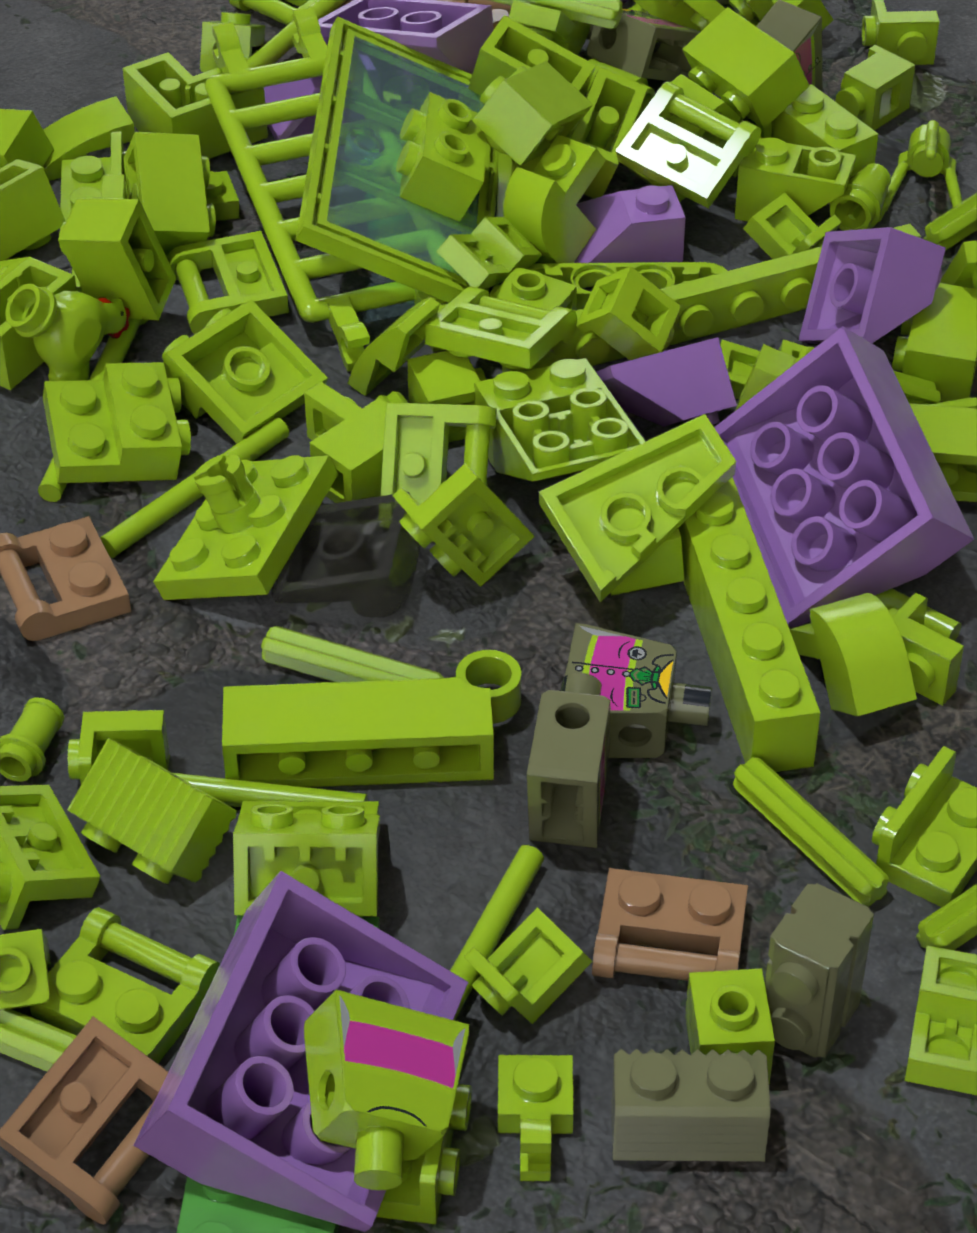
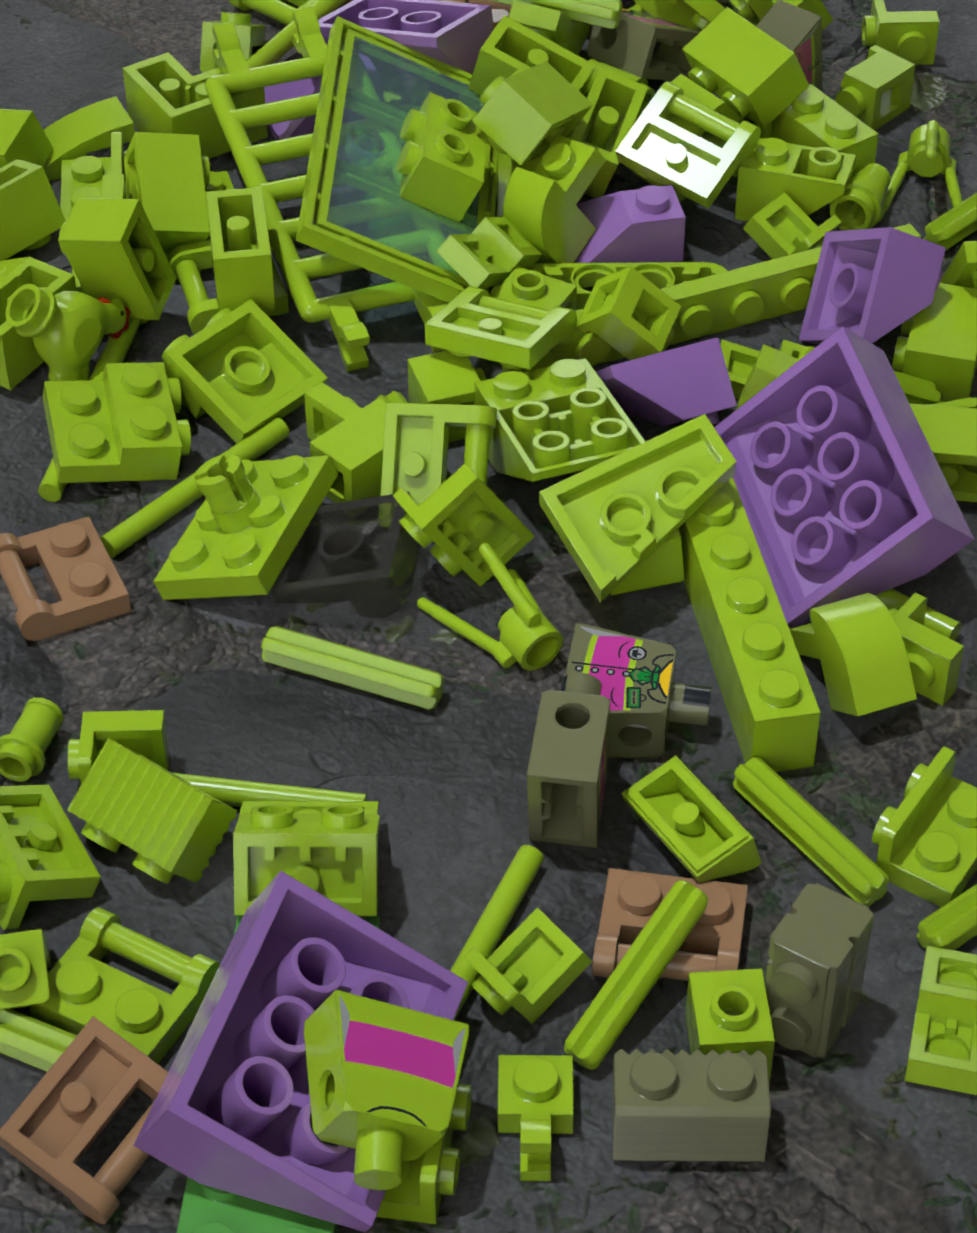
lime hinge [222,650,521,787] -> none
lime slope [347,297,440,396] -> none
none -> lime brick [205,187,276,312]
none -> lime plant [417,543,563,671]
none -> lime axle [564,880,708,1070]
none -> lime slope [621,756,762,883]

